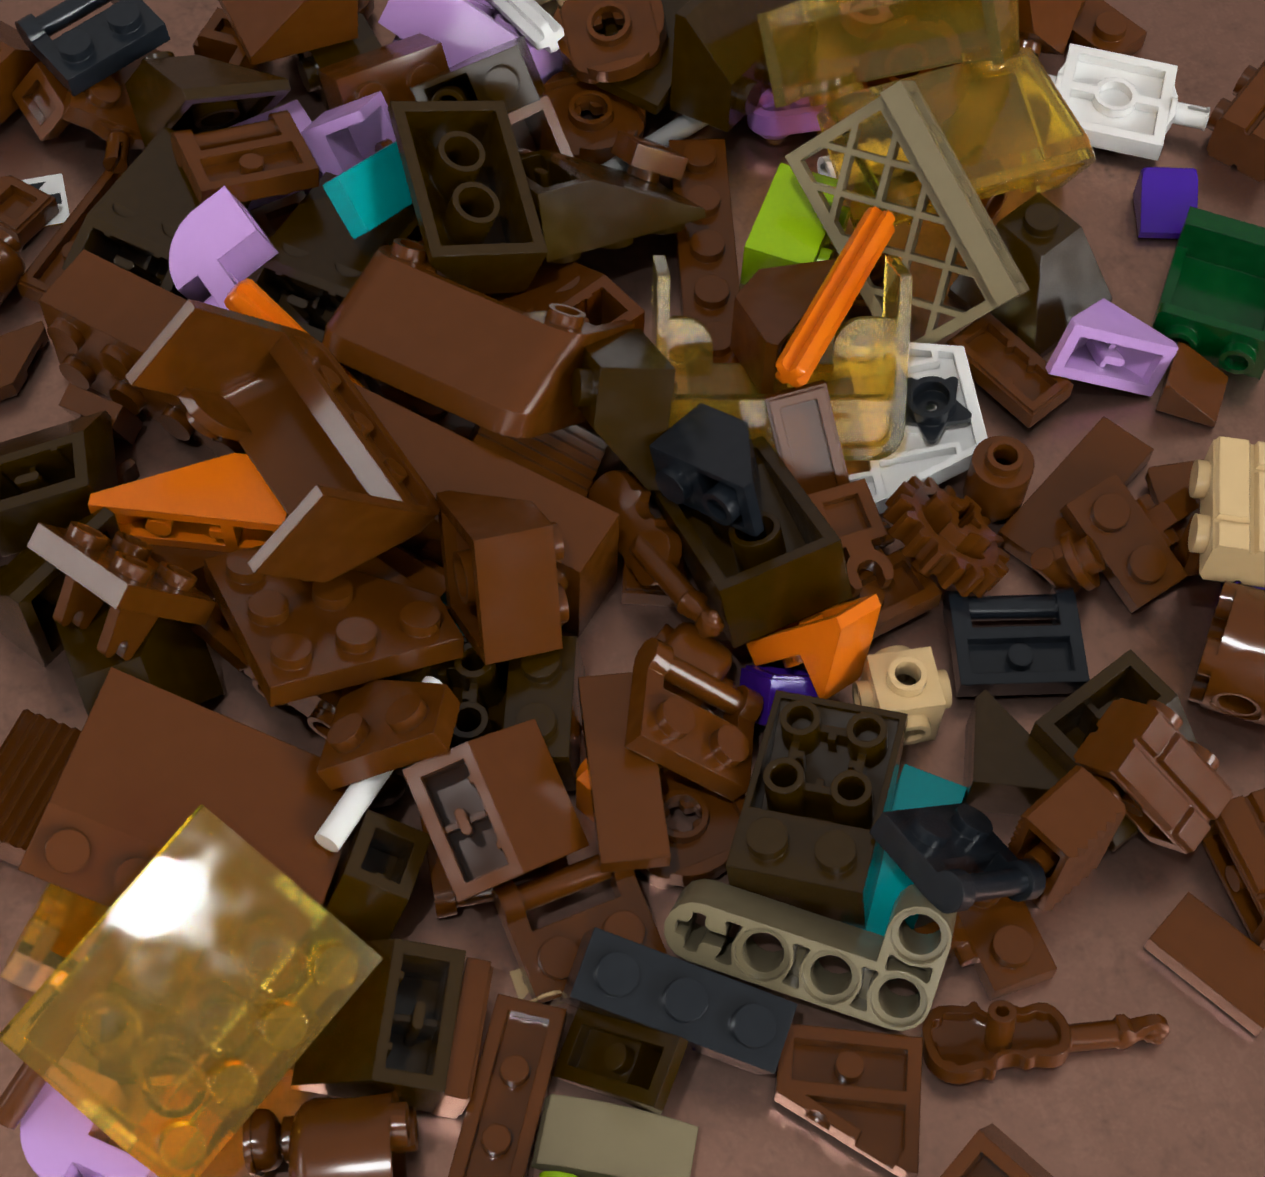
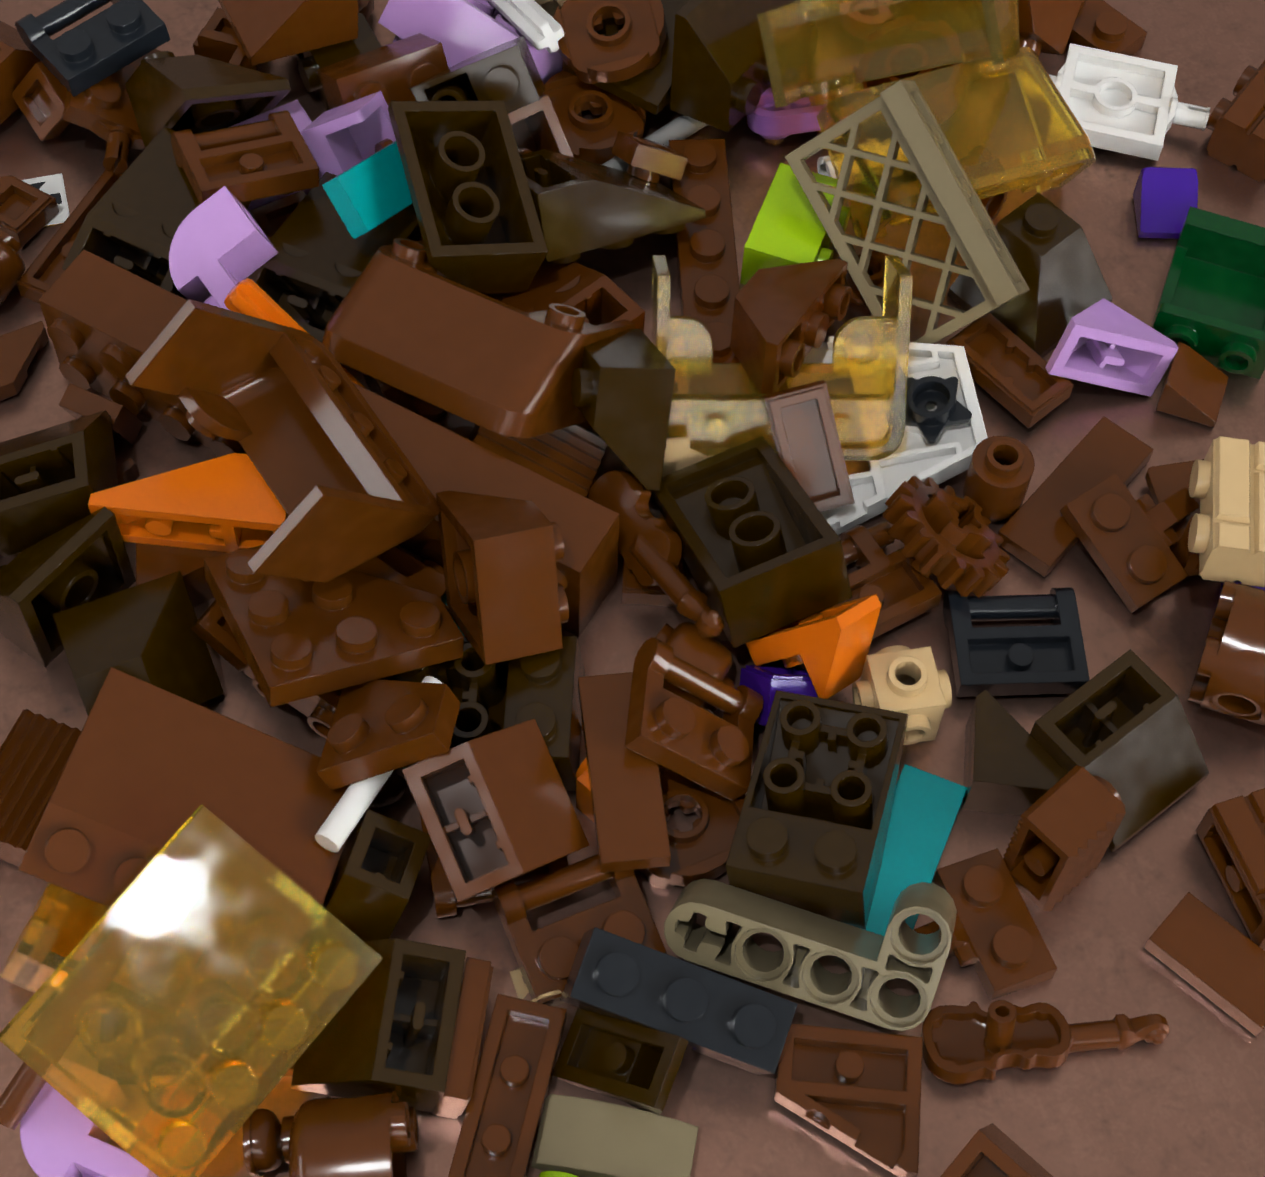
reddish brown plate [27,521,217,661] -> none
black slope [649,403,764,538] -> none
orange axle [775,206,896,388] -> none
reddish brown plate [808,478,894,597] -> none
black plate [869,803,1046,914] -> none
reddish brown plate [1030,530,1105,594] -> none
reddish brown brick [1073,698,1233,854] -> none

